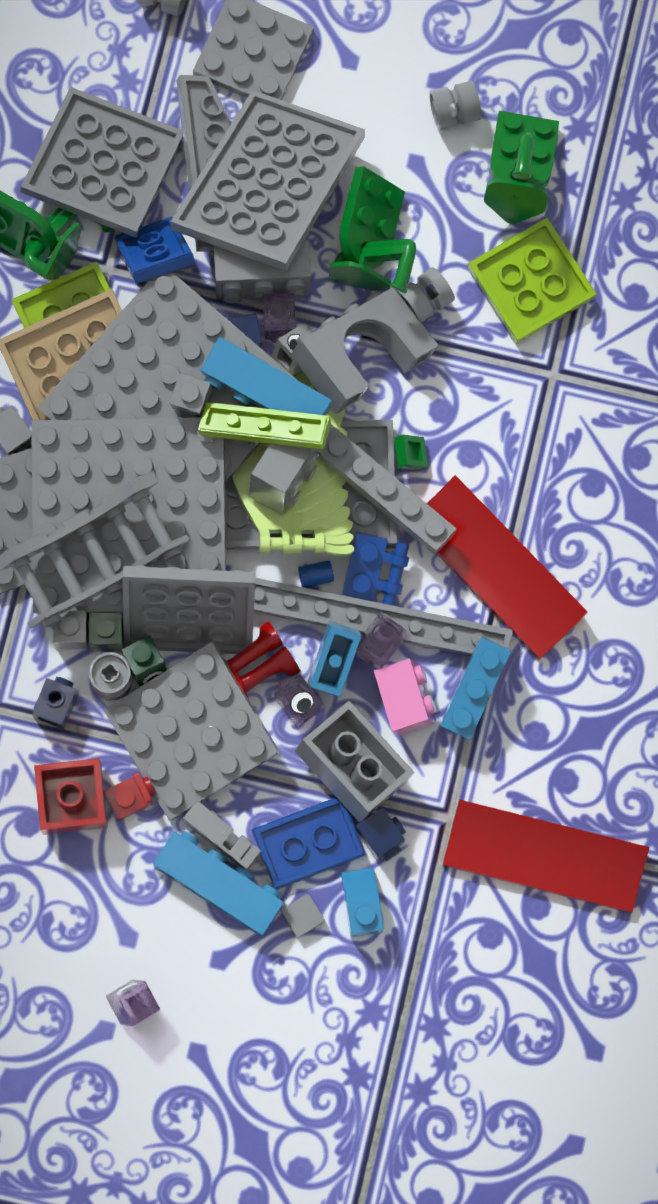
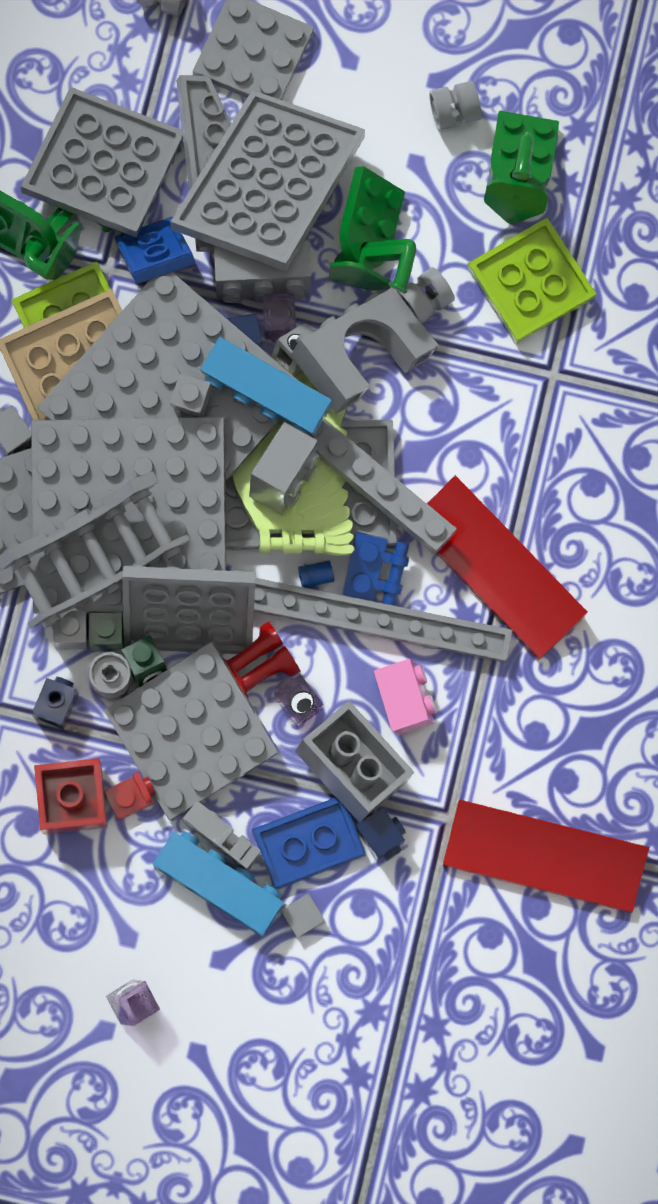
lime tile [198,402,332,450] -> none
dark azure brick [308,620,361,697] -> none
dark azure slope [341,868,384,937] -> none
clear purple brick [357,612,406,669] -> none
green plate [394,434,428,471] -> none
dark azure brick [440,636,511,739] -> none

